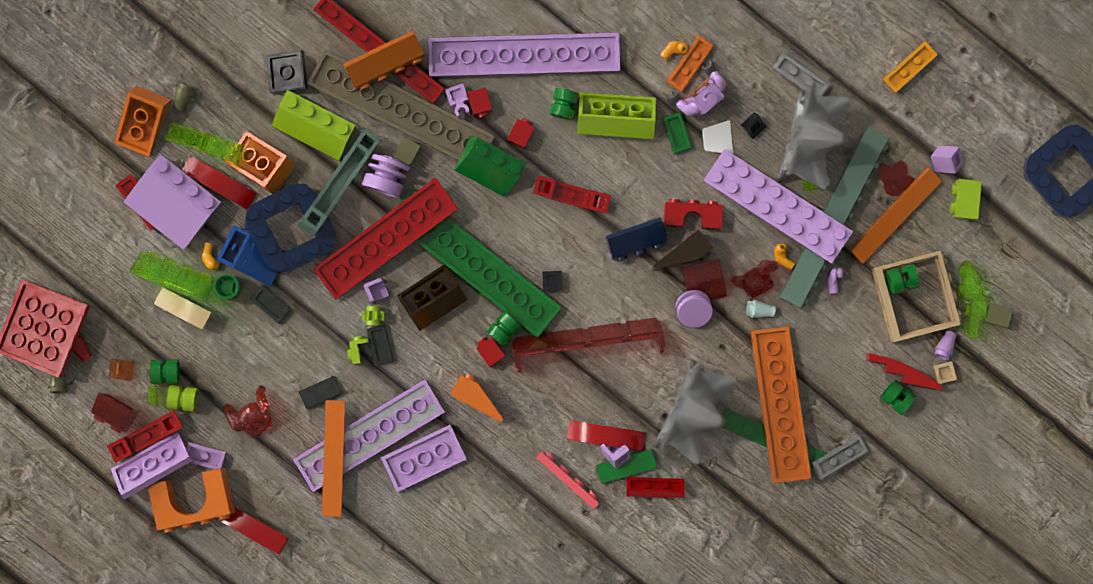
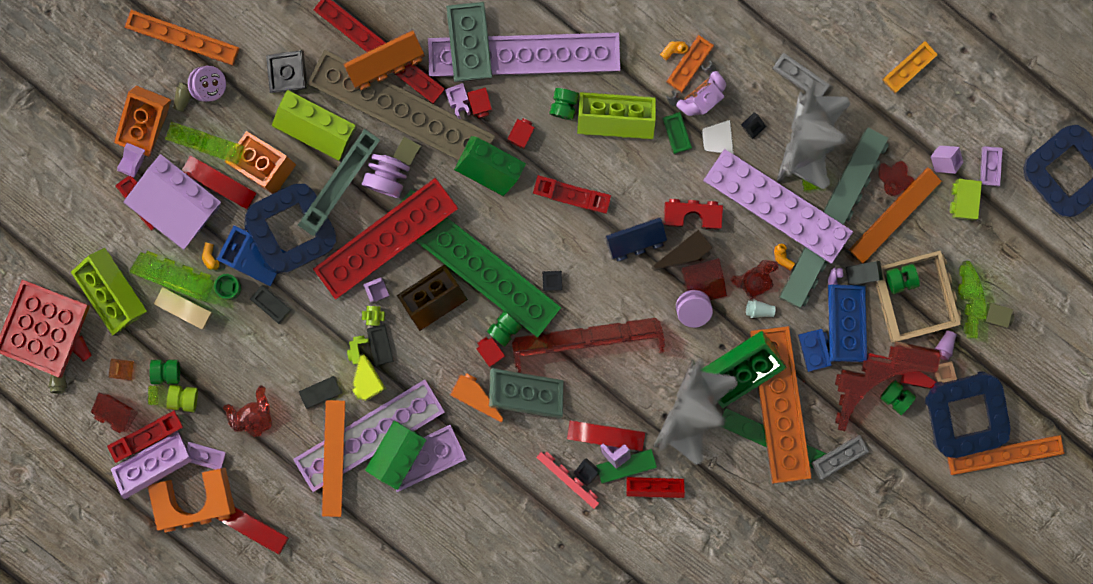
none -> lime slope [71,248,147,336]
none -> lavender panel [117,143,145,177]
none -> orange tile [125,10,240,66]
none -> lavender head [188,66,226,102]
none -> neon yellow slope [352,355,386,401]
none -> green slope [365,420,427,490]
none -> sand green tile [446,2,492,82]
none -> sand green tile [489,368,564,418]
none -> black plate [573,458,600,486]
none -> green slope [701,331,787,408]
none -> blue bracket [798,329,832,372]
none -> blue tile [828,284,867,363]
none -> clear red arch [835,341,941,431]
none -> pearl dark grey tile [846,261,883,285]
none -> dark blue plate [925,372,1011,458]
none -> orange tile [947,435,1064,475]
none -> lavender plate [980,146,1002,186]

